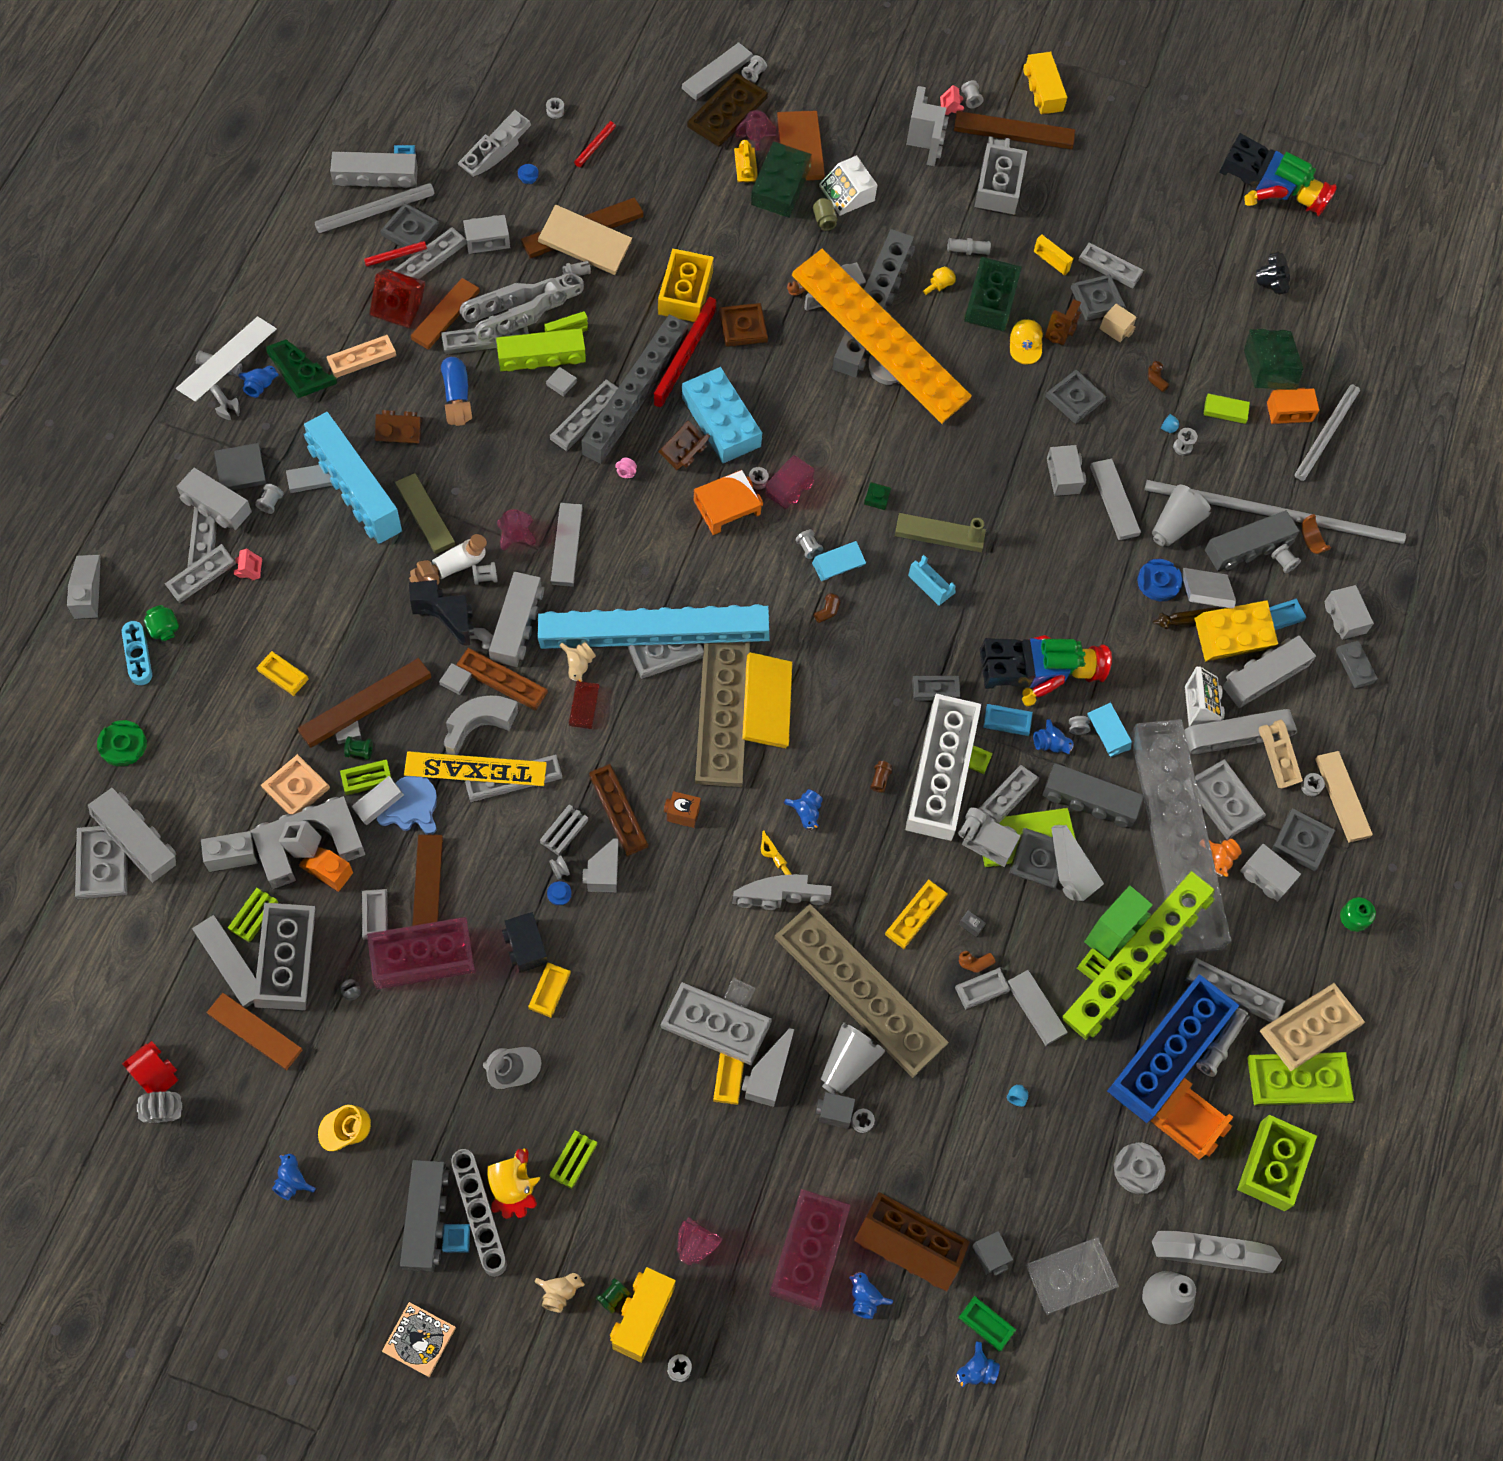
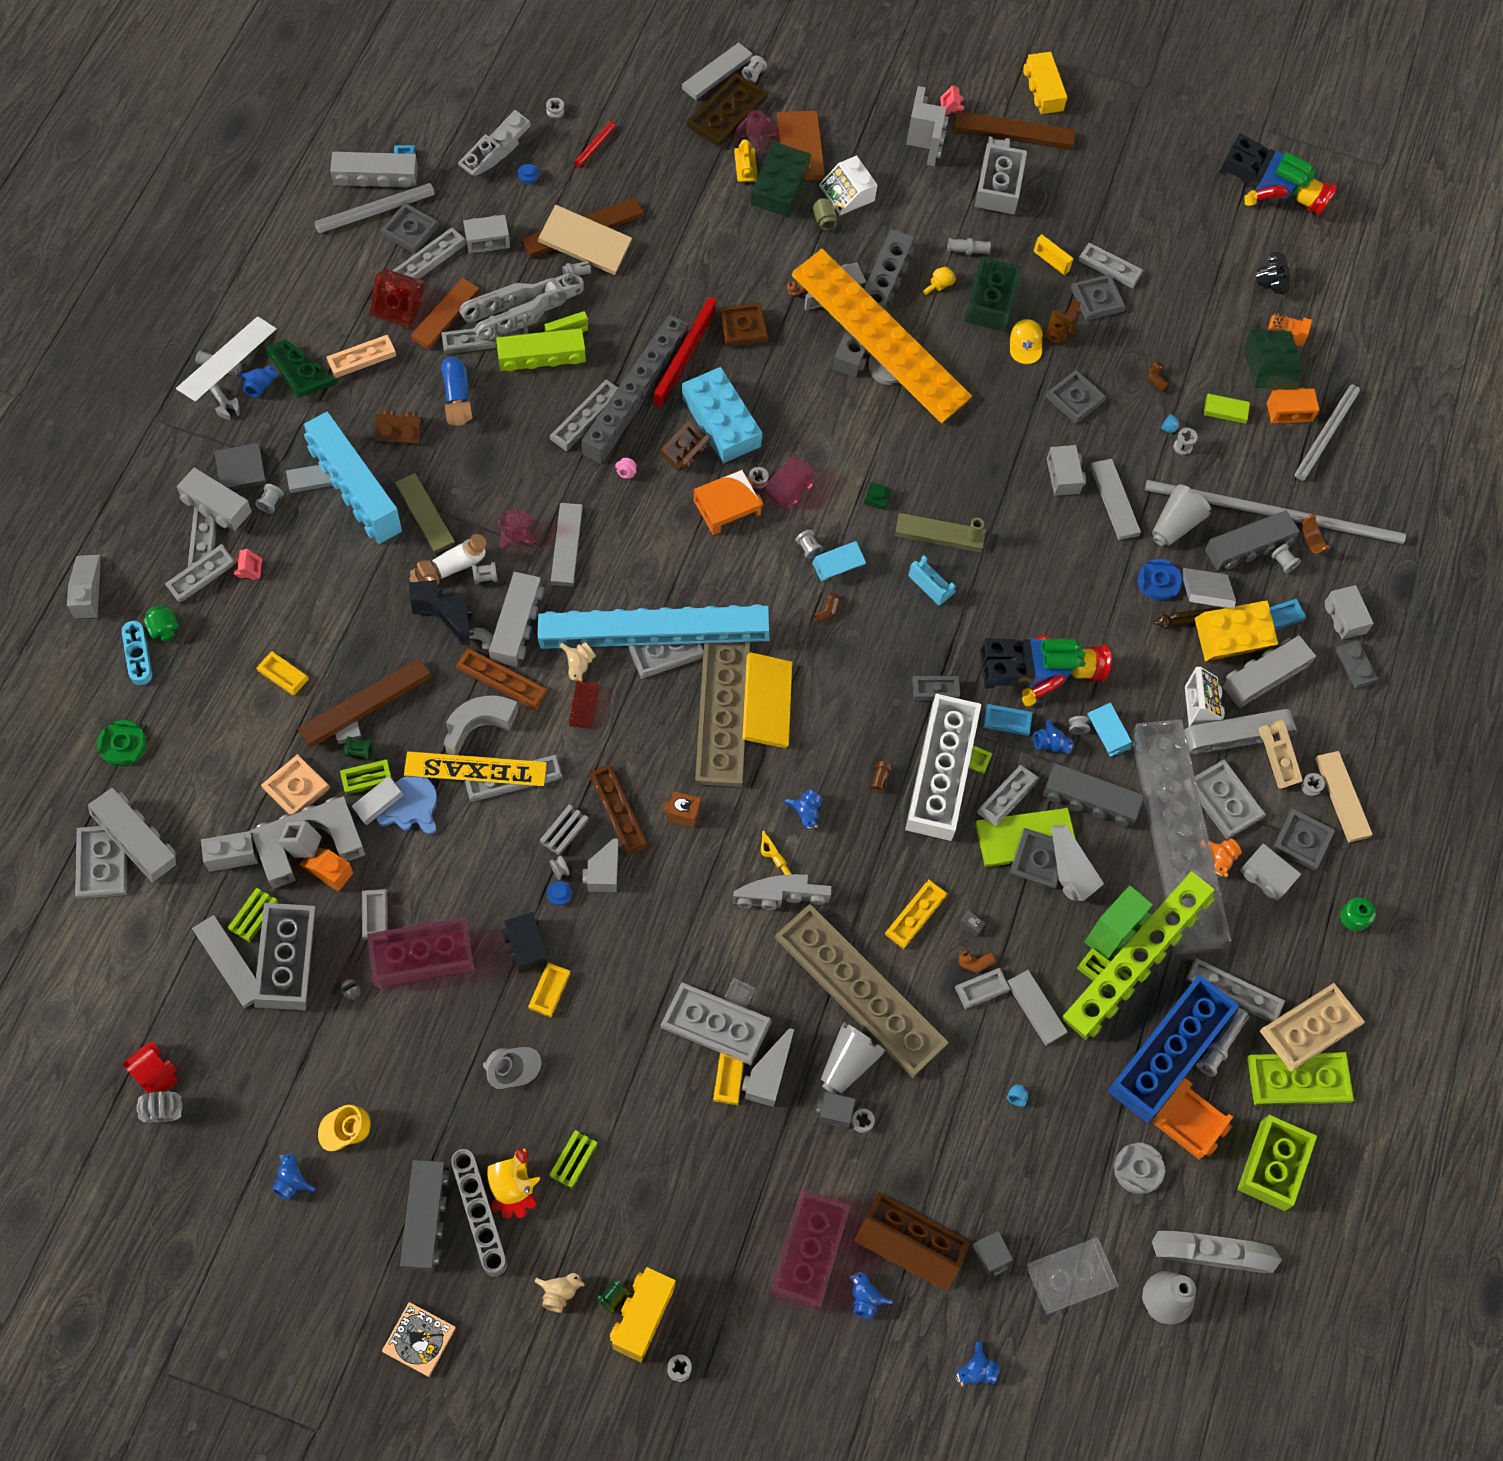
dark orange tile [206,993,303,1071] -> none
red bar [364,241,427,267] -> none
reddish brown tile [412,835,443,929] -> none
light grey tile [439,663,472,695] -> none
dark azure tile [442,1224,471,1253] -> none
light grey tile [546,367,577,397] -> none
yellow brick [658,248,714,322] -> none
clear pink brick [676,1217,723,1266] -> none
light grey hinge [958,808,1021,867] -> none
green tile [958,1296,1017,1352] -> none
light grey bush [961,80,984,108] -> none
tan brick [1100,304,1137,342] -> none
none -> orange leg [1267,314,1312,347]

